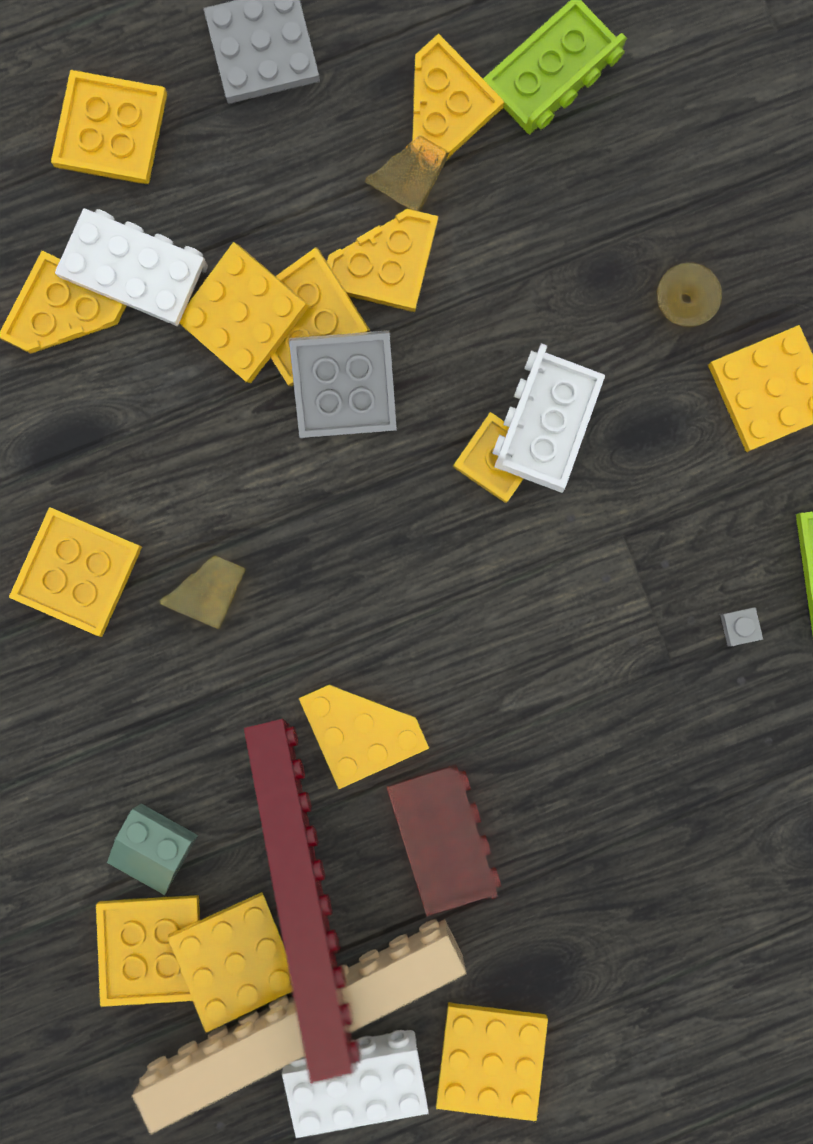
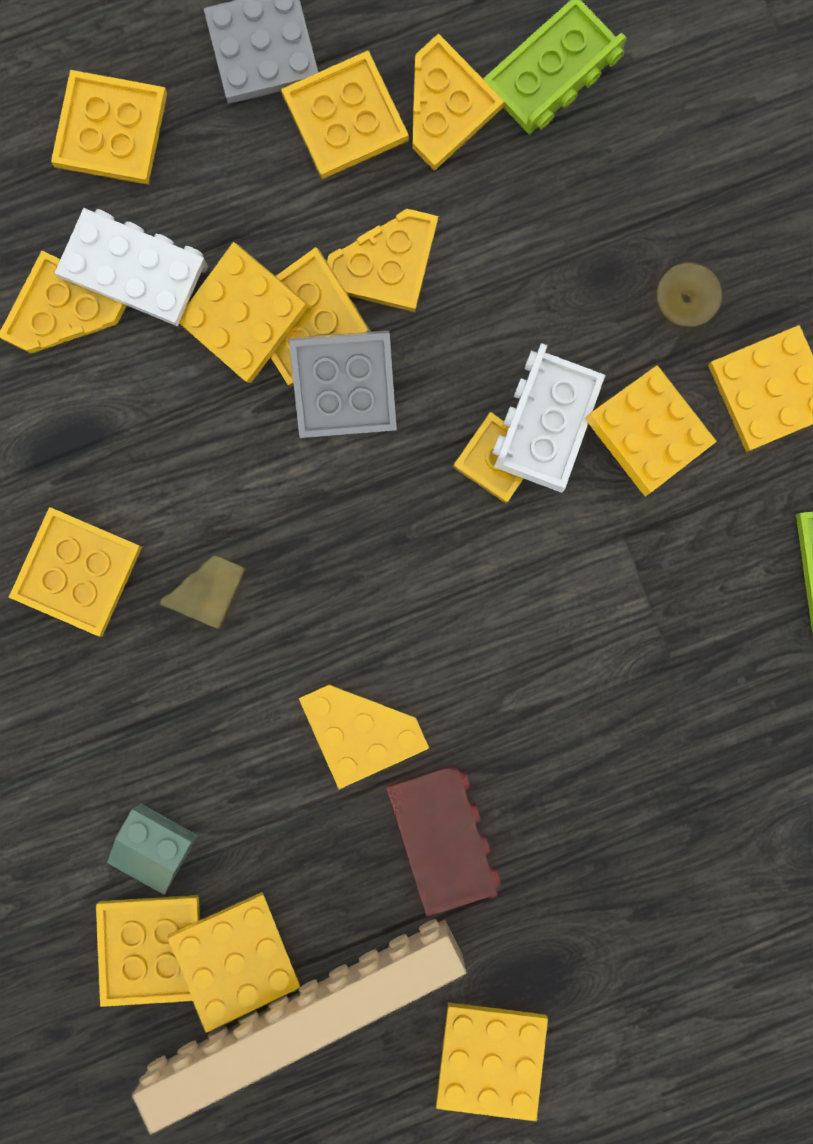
dark red brick [244,719,361,1084] -> none
white bracket [282,1030,429,1138] -> none
clear yellow wing [365,136,450,212] -> none
light grey plate [720,607,763,646] -> none
none -> yellow plate [281,50,409,179]
none -> yellow plate [585,365,717,496]

